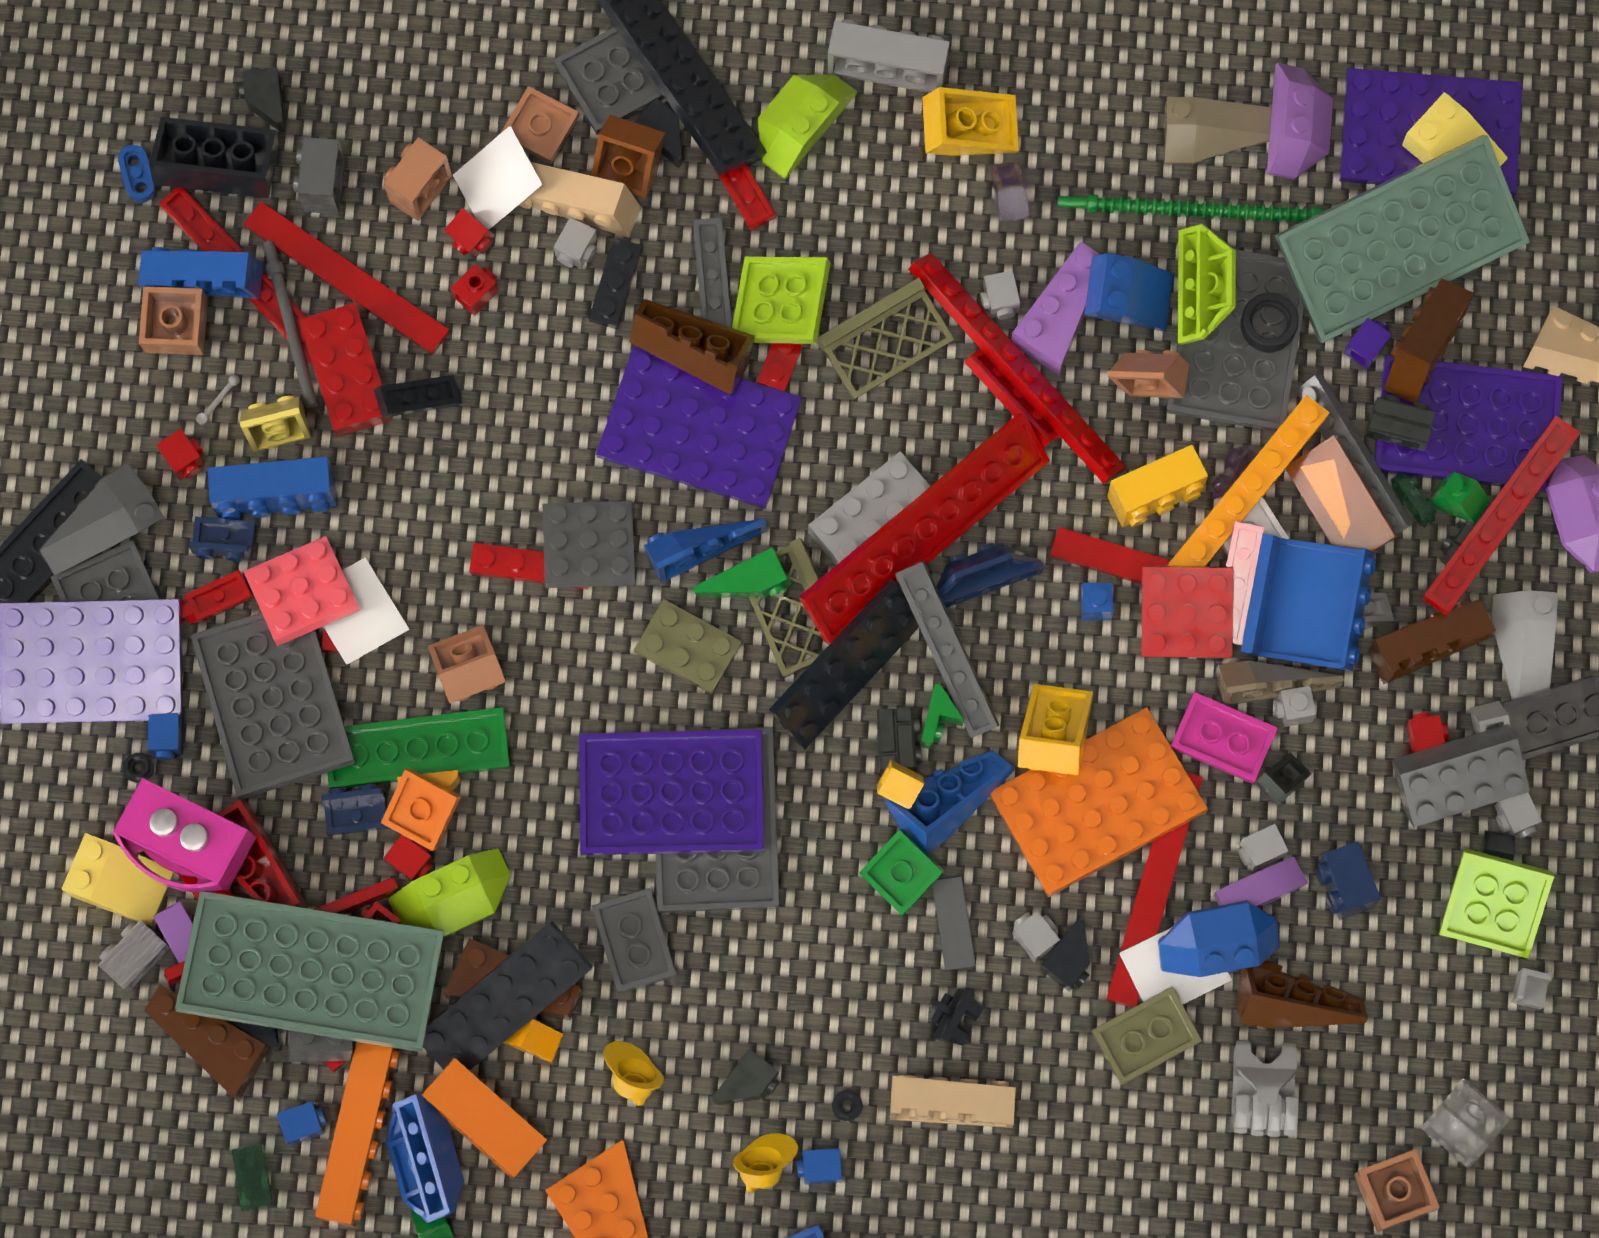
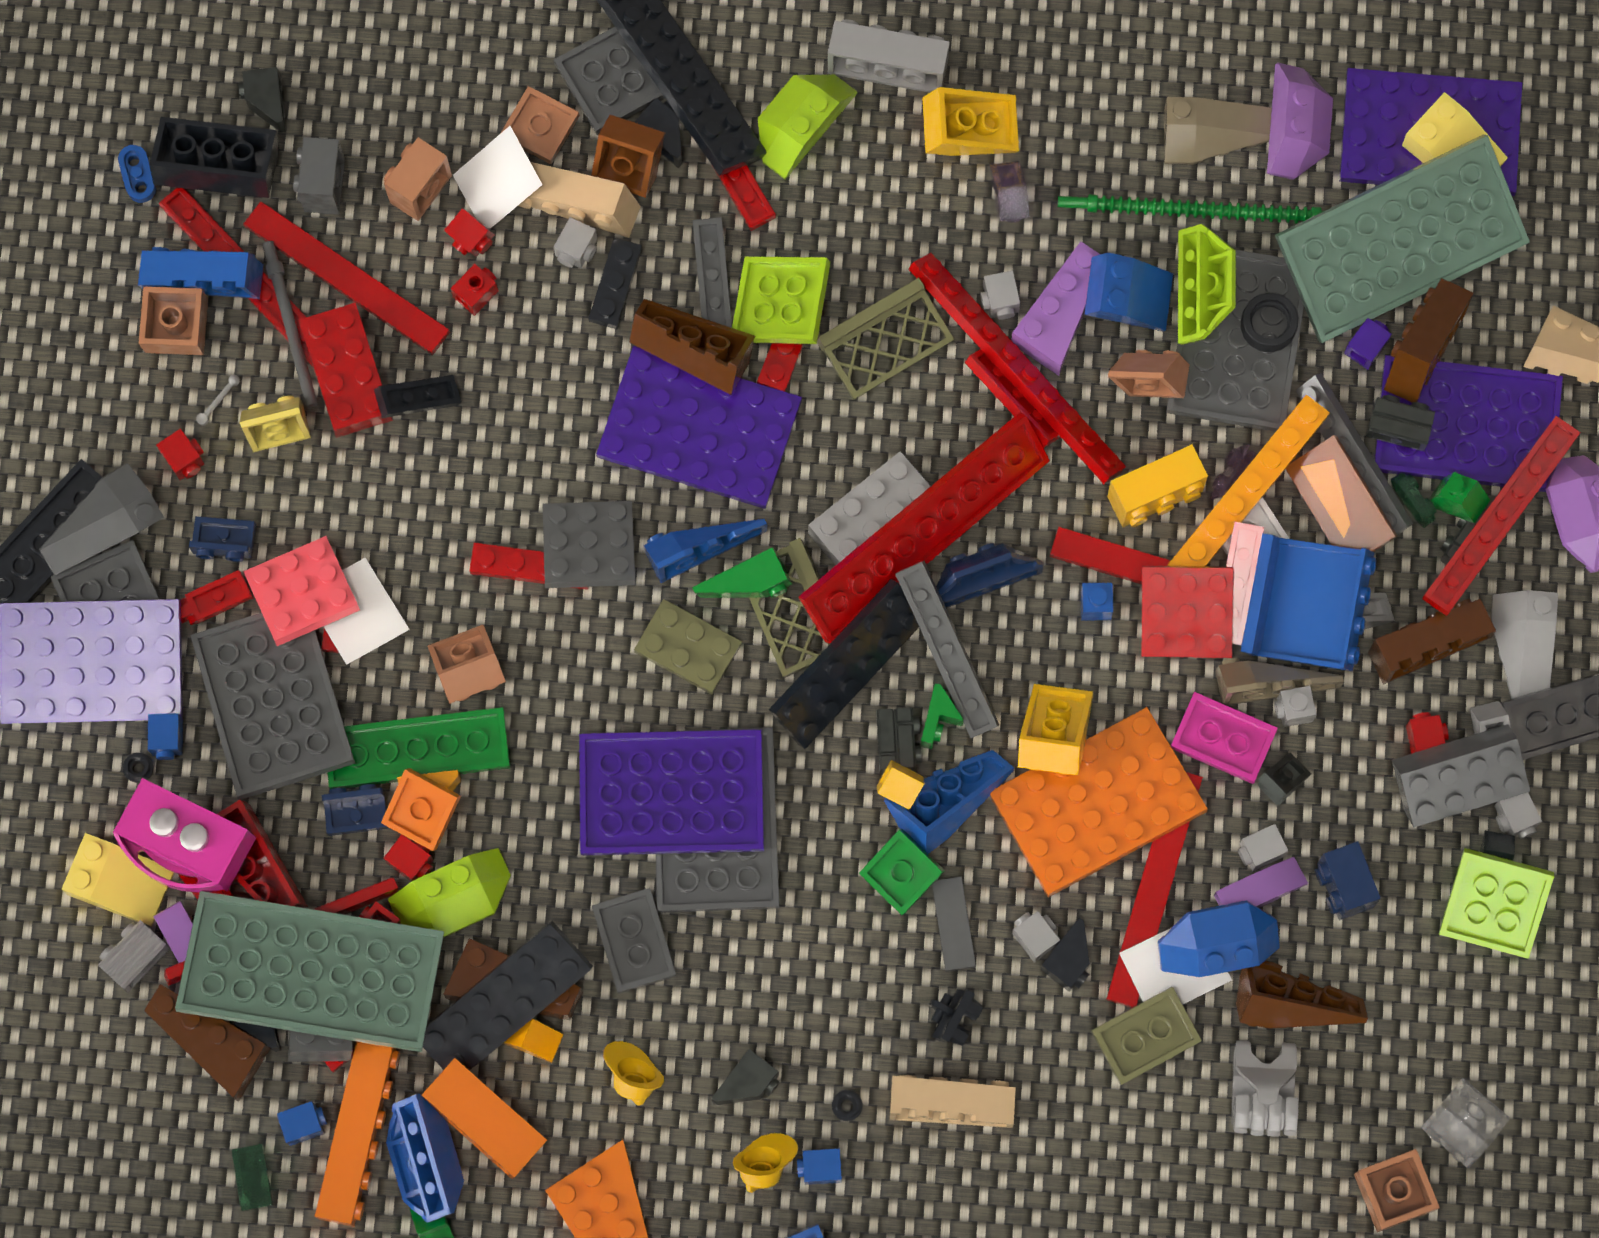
blue brick [208,457,337,520] -> none
light grey panel [1511,968,1553,1010] -> none

